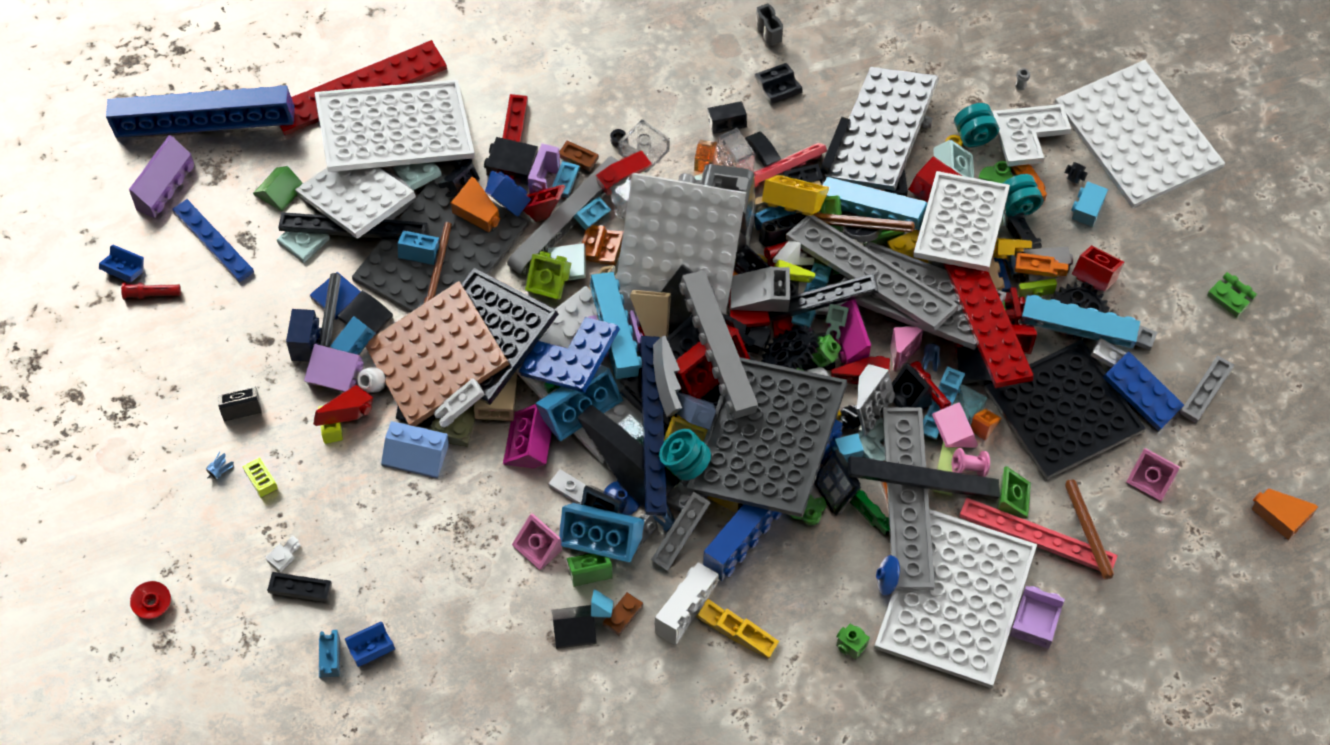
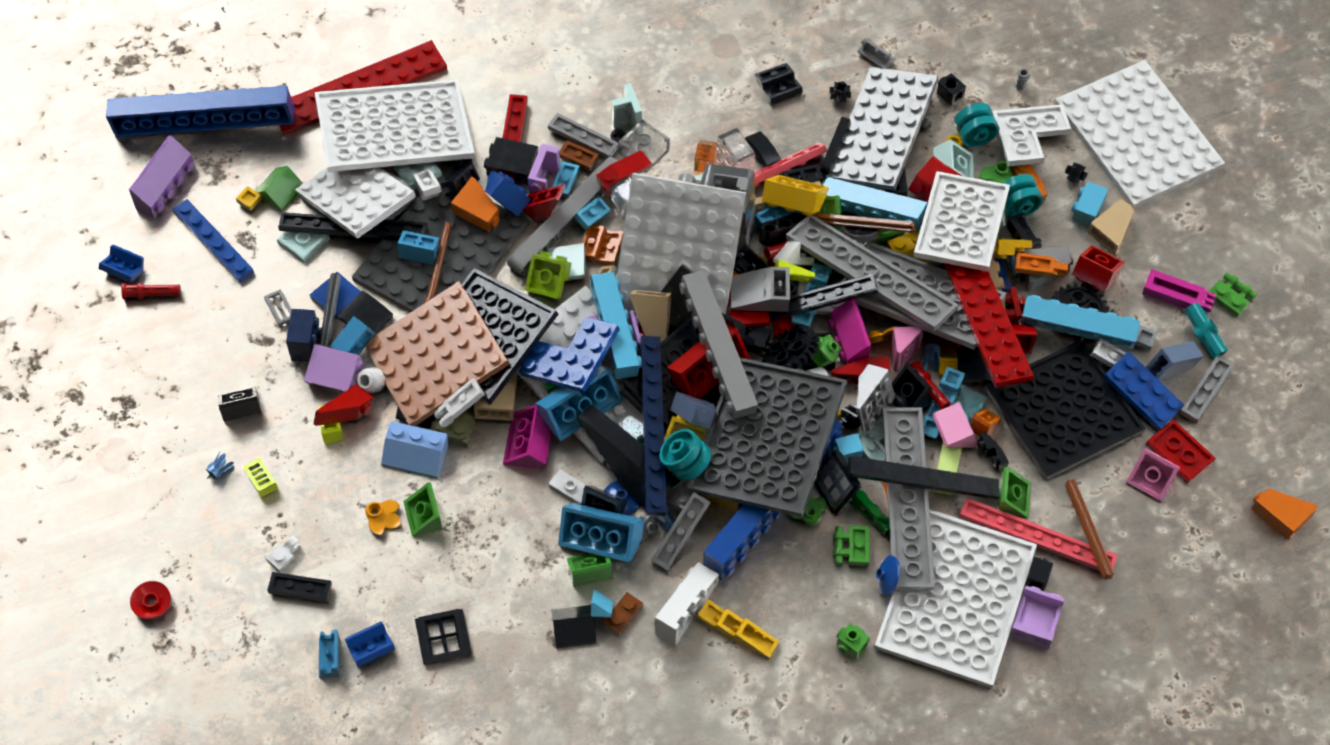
bright pink slope [512,513,562,570] -> none
light grey slope [653,336,682,417] -> none
black hinge [707,101,747,134] -> none
dark grey brick [756,3,783,46] -> none
sand green plate [826,304,849,339] -> none
bright pink hose [951,448,990,477] -> none
lime plate [1017,279,1057,299] -> none
none -> yellow plate [236,186,262,211]
none -> light grey tile [264,289,292,328]
none -> light orange plate [365,500,401,536]
none -> bright green slope [403,482,442,536]
none -> white slope [413,168,442,200]
none -> black piece [415,609,472,665]
none -> light grey plate [548,113,619,158]
none -> light aqua bracket [611,83,642,134]
none -> black gear [829,81,851,103]
none -> bright green plate [833,525,869,566]
none -> light grey hinge [857,38,896,69]
none -> light orange plate [868,326,897,344]
none -> black brick [937,73,966,106]
none -> yellow tile [938,357,958,377]
none -> black slope [977,432,1009,473]
none -> black brick [1025,557,1053,591]
none -> tan slope [1088,199,1134,256]
none -> dark pink hinge [1142,269,1216,312]
none -> red tile [1145,419,1216,484]
none -> sand blue slope [1146,342,1204,383]
none -> teal piece [1184,302,1229,359]

